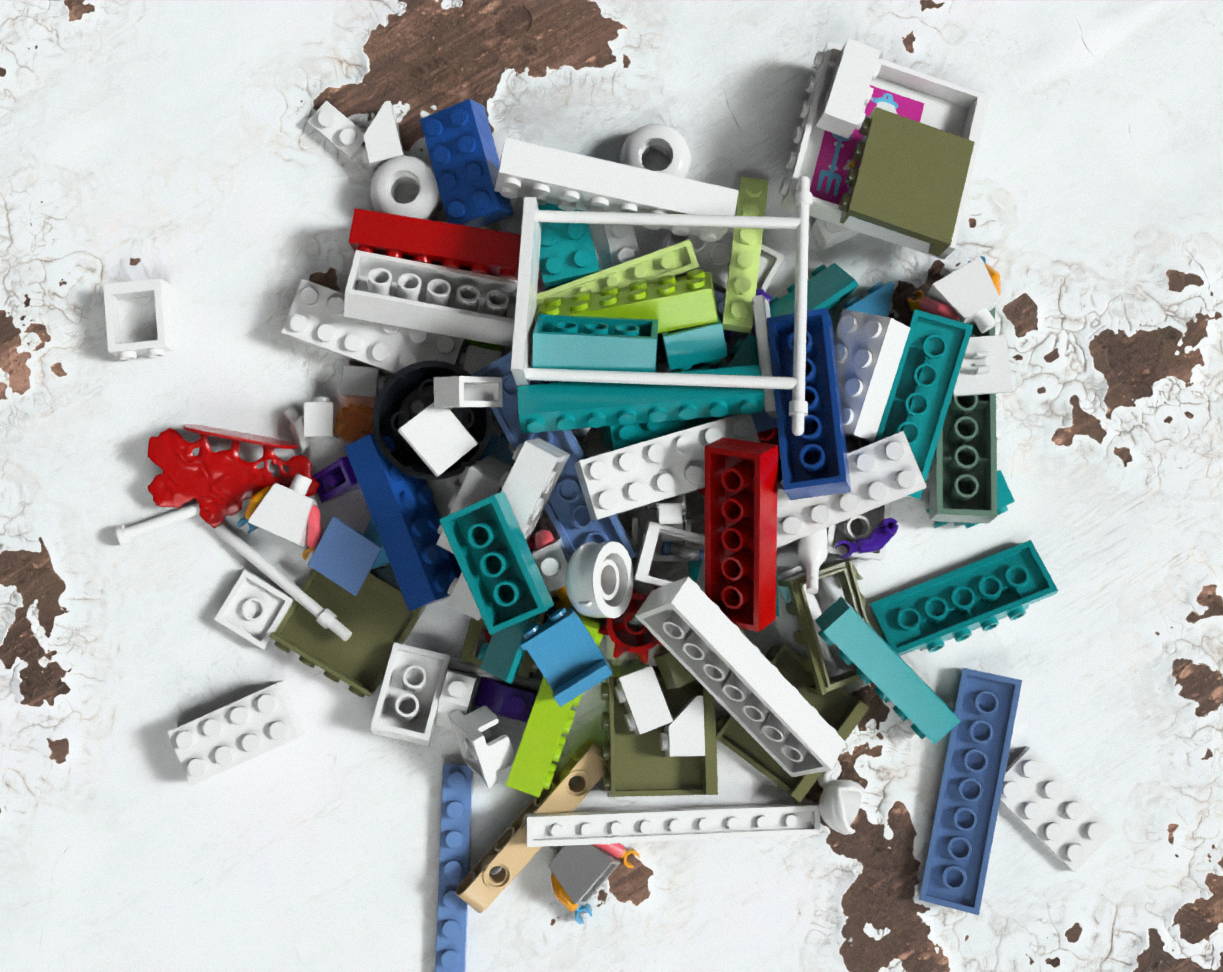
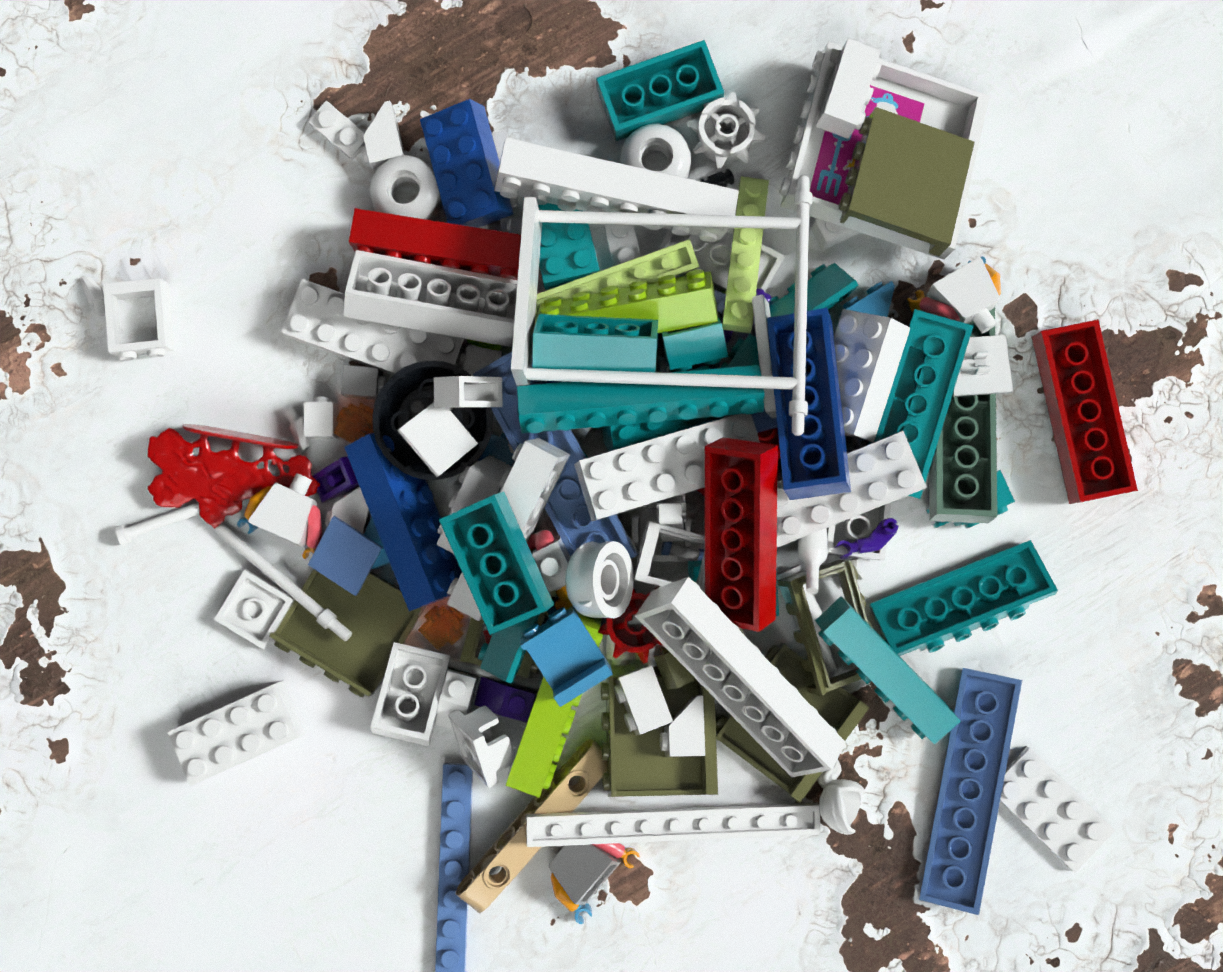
none -> white bar [80,277,105,317]
none -> white slope [325,487,371,534]
none -> clear orange brick [418,604,466,650]
none -> teal brick [596,40,724,141]
none -> white brick [687,92,765,169]
none -> black piece [700,169,735,187]
none -> red brick [1031,319,1138,504]

